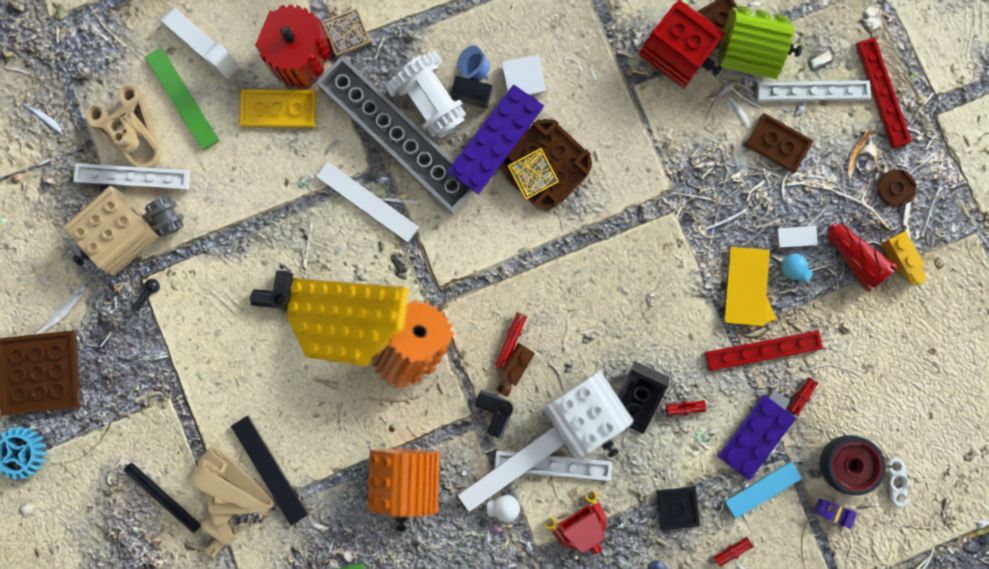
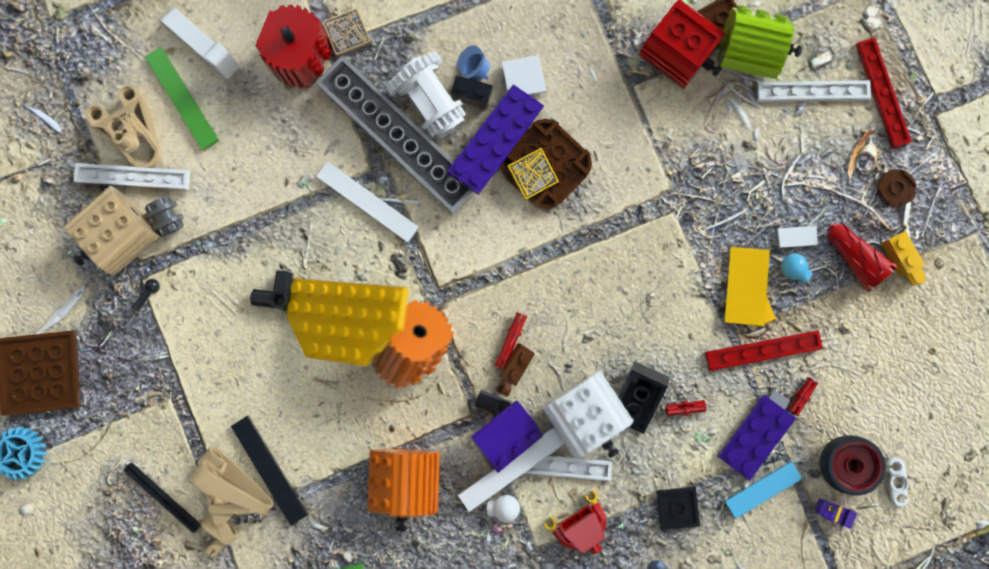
yellow tile [239,89,317,128] -> none
red pin [713,536,754,567] -> none
reddish brown tile [745,113,814,174] -> none
none -> dark purple slope [471,400,543,473]

